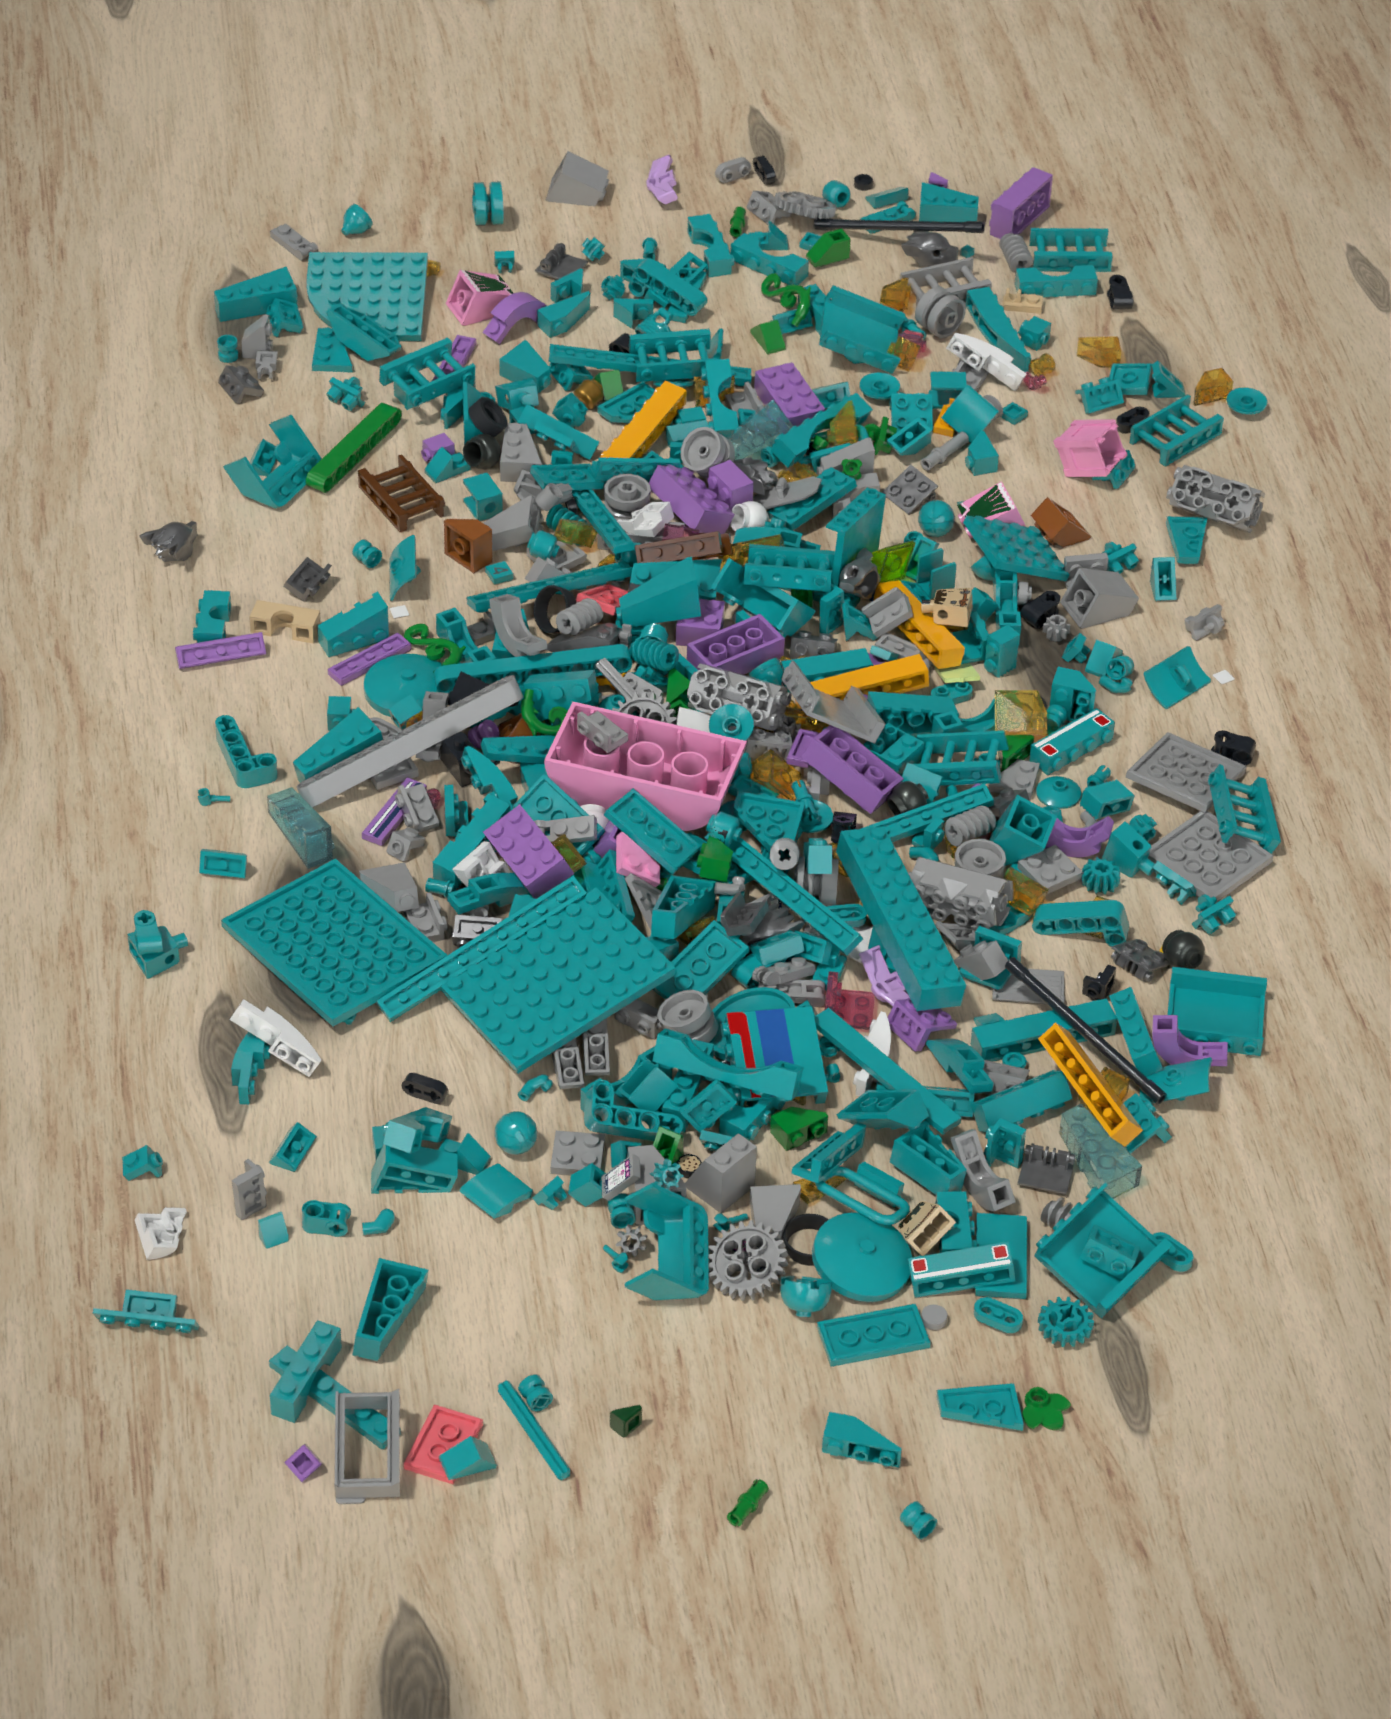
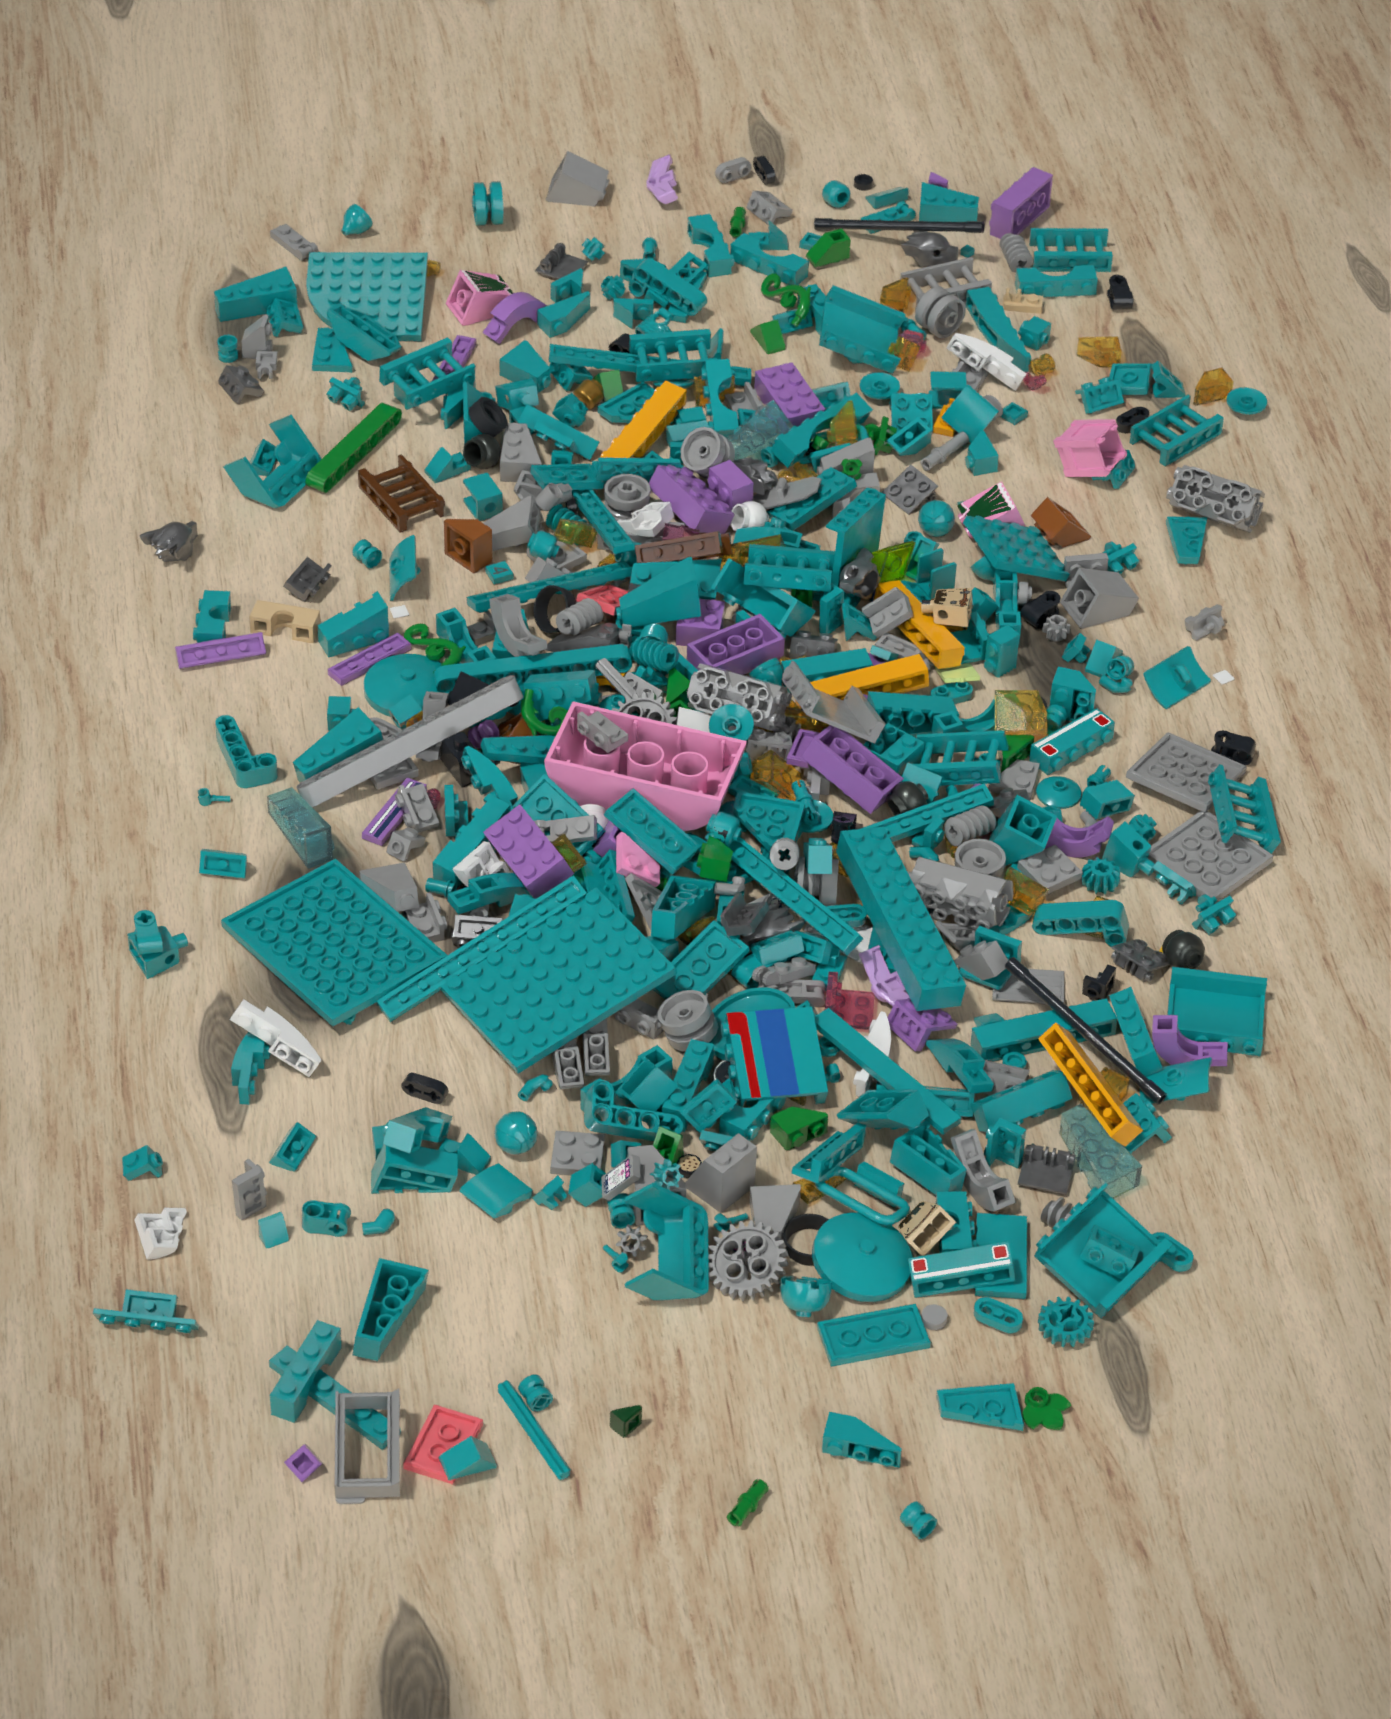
medium lavender brick [421,433,455,463] -> none
teal tile [494,251,515,273] -> none
teal arch [652,1028,804,1102] -> none
light grey gear [774,191,837,219] -> none
teal slope [1150,557,1177,601] -> none

